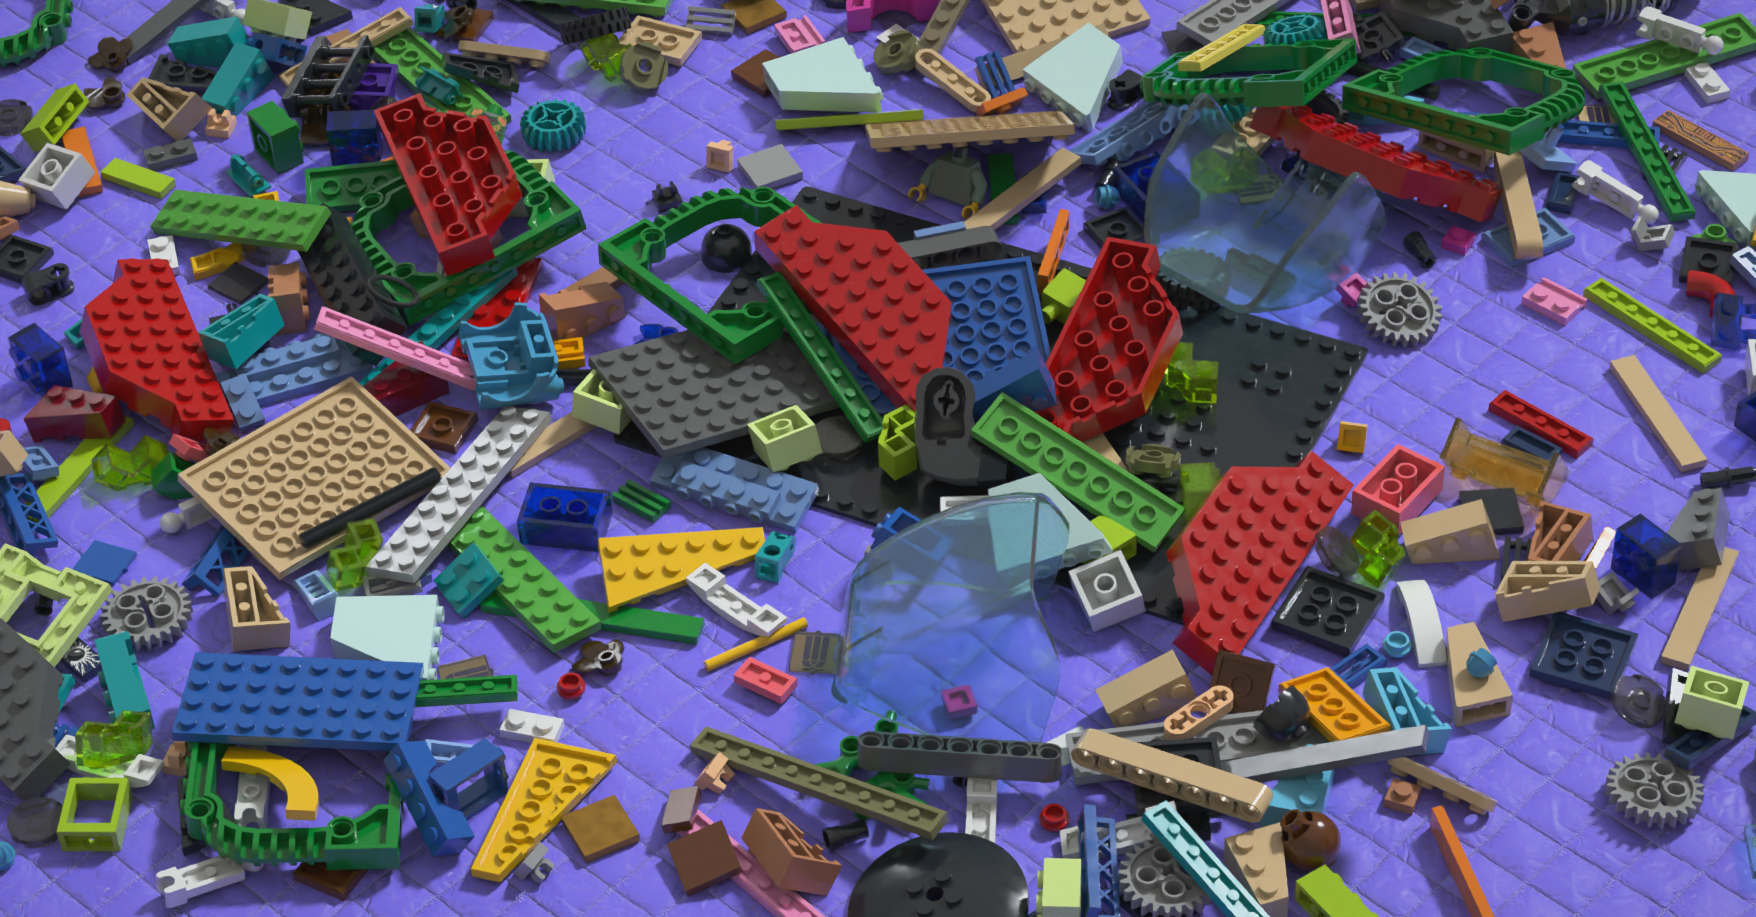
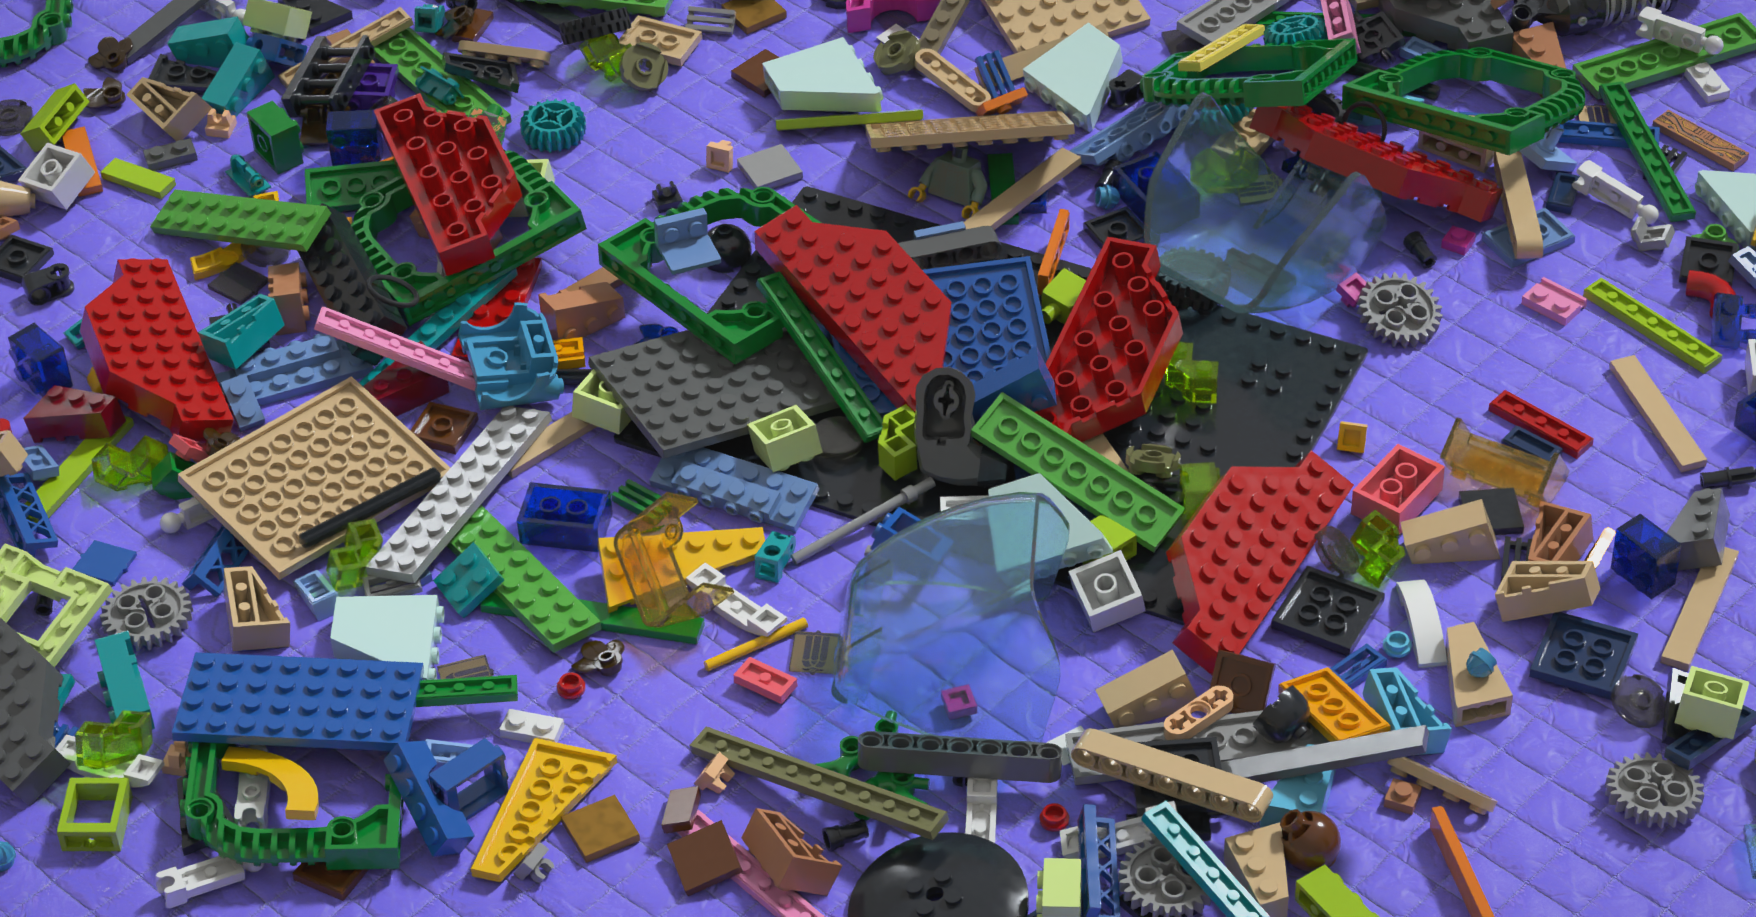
clear smoke tile [7,797,63,848] -> none
tile [60,637,102,683] -> none
white plate [147,235,180,276] -> none
bright pink plate [774,15,825,54] -> none
light grey bracket [1596,571,1640,616] -> none
none -> clear yellow windscreen [614,492,734,628]
none -> medium blue bracket [654,208,721,275]
none -> light grey bar [791,477,936,565]
none -> black tyre [1342,101,1387,141]

